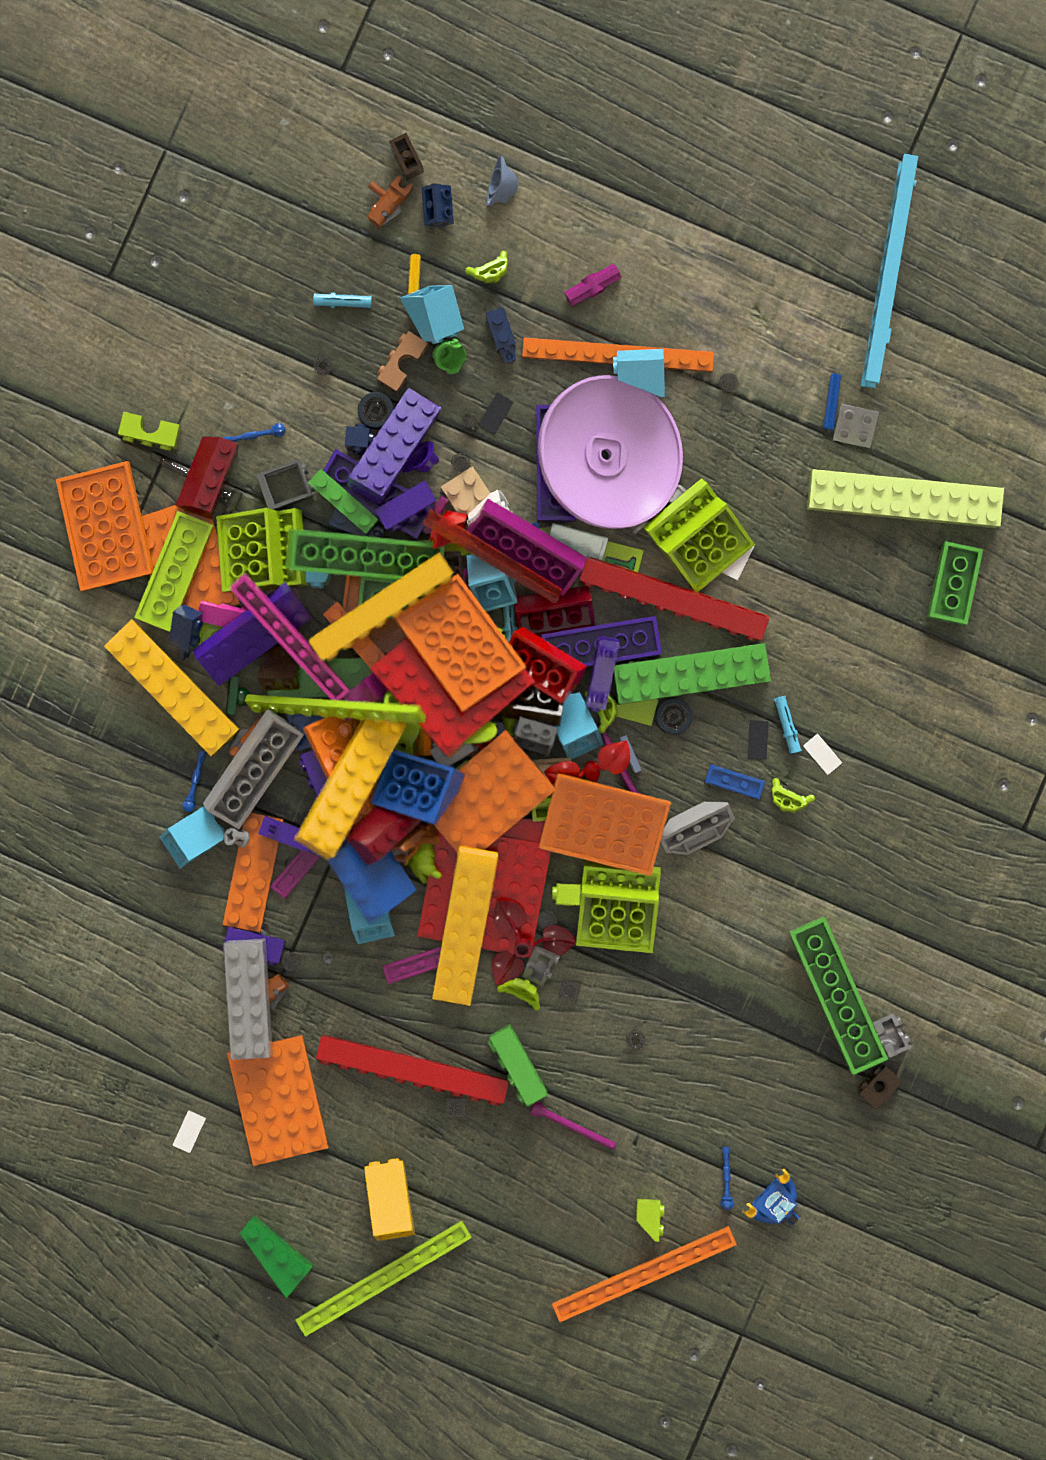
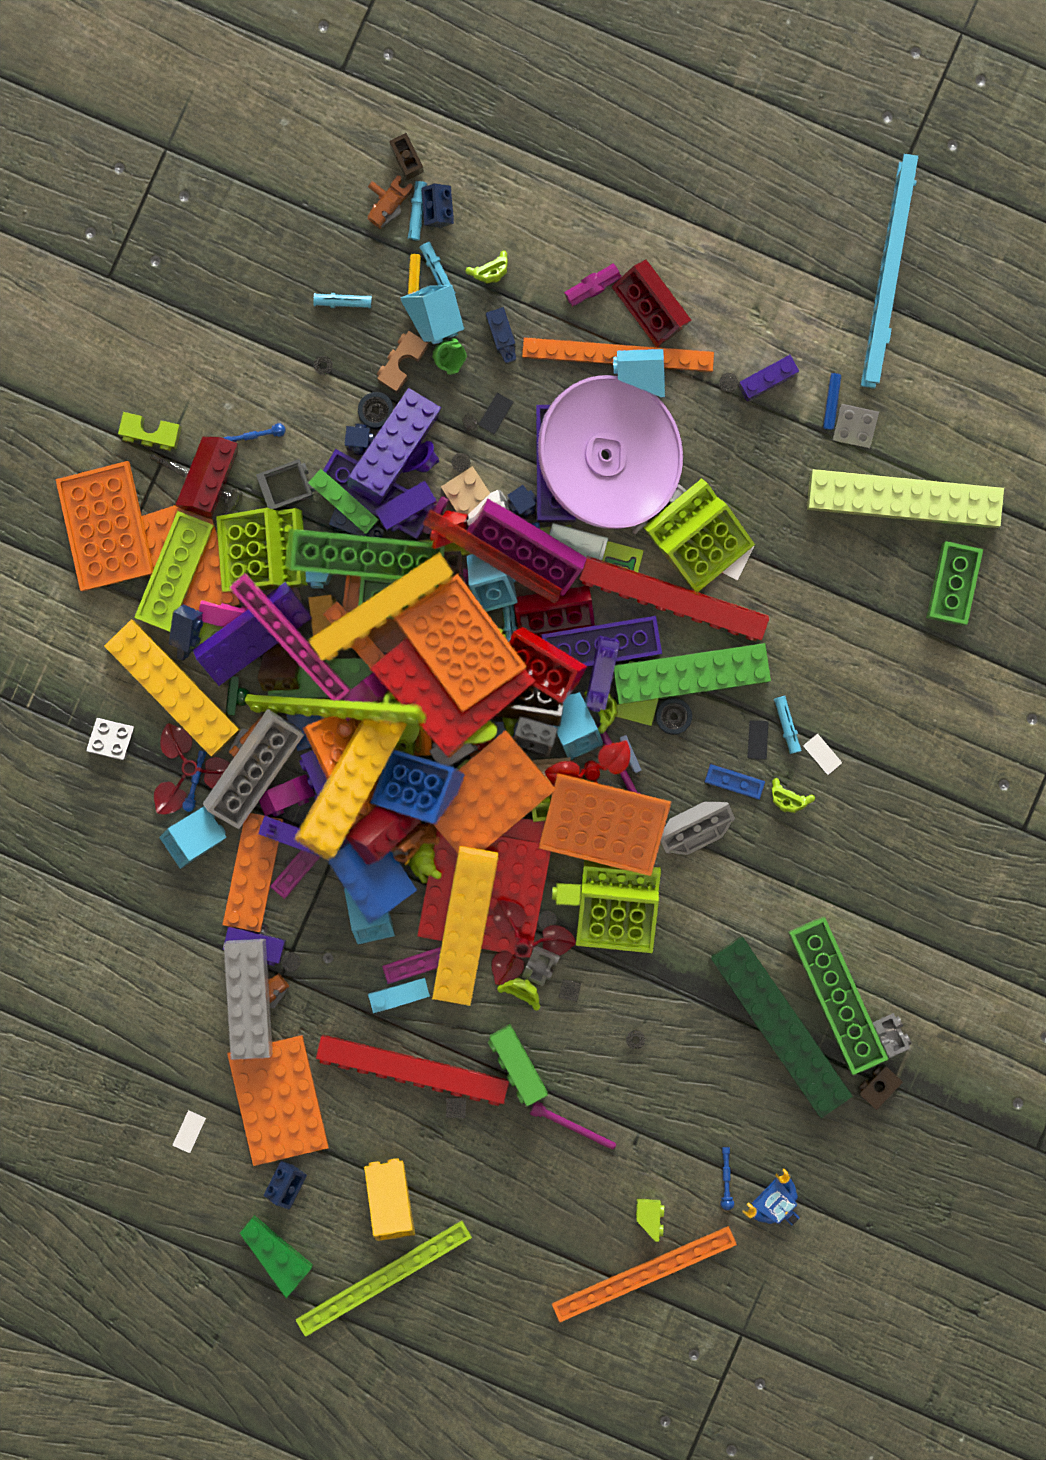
light grey bush [224,828,250,848] -> none
sand blue hat [486,156,518,206] -> none
none -> hinge [86,718,134,760]
none -> dark red plant [154,723,230,814]
none -> magenta brick [259,774,315,817]
none -> dark blue brick [263,1161,307,1210]
none -> pearl gold brick [308,595,337,636]
none -> medium azure slope [368,978,430,1013]
none -> medium azure pin [408,181,427,241]
none -> medium azure pin [419,242,456,294]
none -> dark blue brick [507,485,537,519]
none -> dark red slope [612,260,692,348]
none -> dark green brick [709,936,853,1118]
none -> dark purple brick [738,355,799,402]

